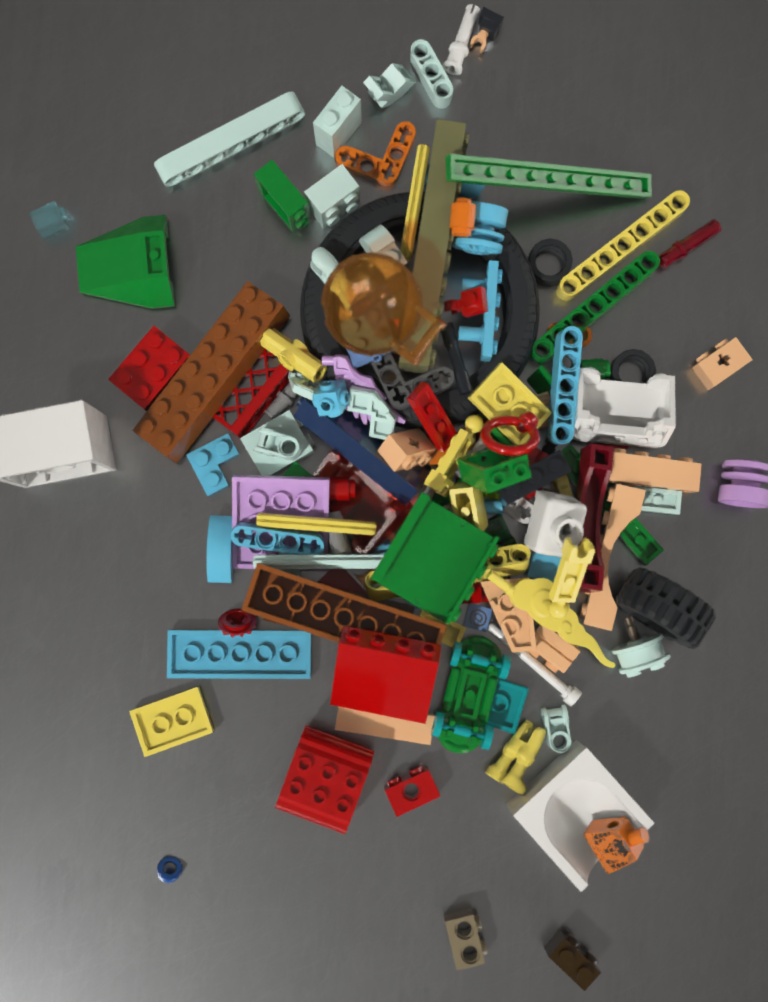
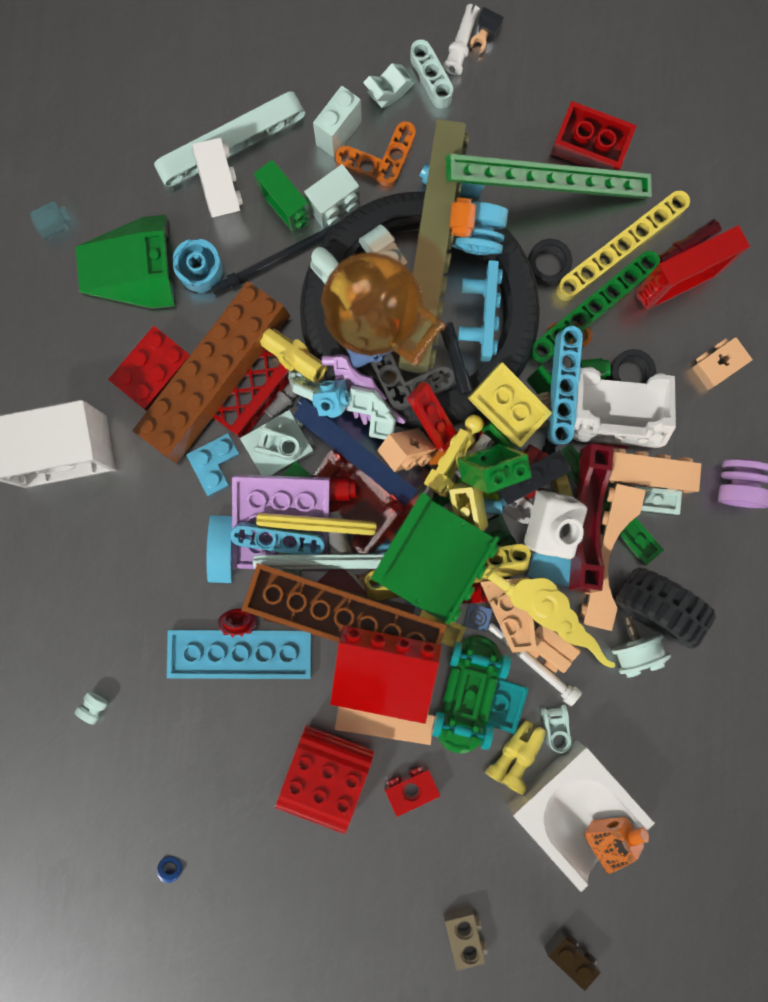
light yellow plate [129,686,214,757] -> none
light yellow axle [400,144,430,261] -> none
red plate [444,286,488,318] -> none
red piece [480,411,540,456] -> none
light yellow plate [549,537,595,619] -> none
none -> light aqua wheel [74,691,108,725]
none -> medium azure brick [173,239,224,293]
none -> white brick [192,138,243,217]
none -> black bar [211,224,335,295]
none -> red brick [551,101,637,171]
none -> red window [636,225,750,310]

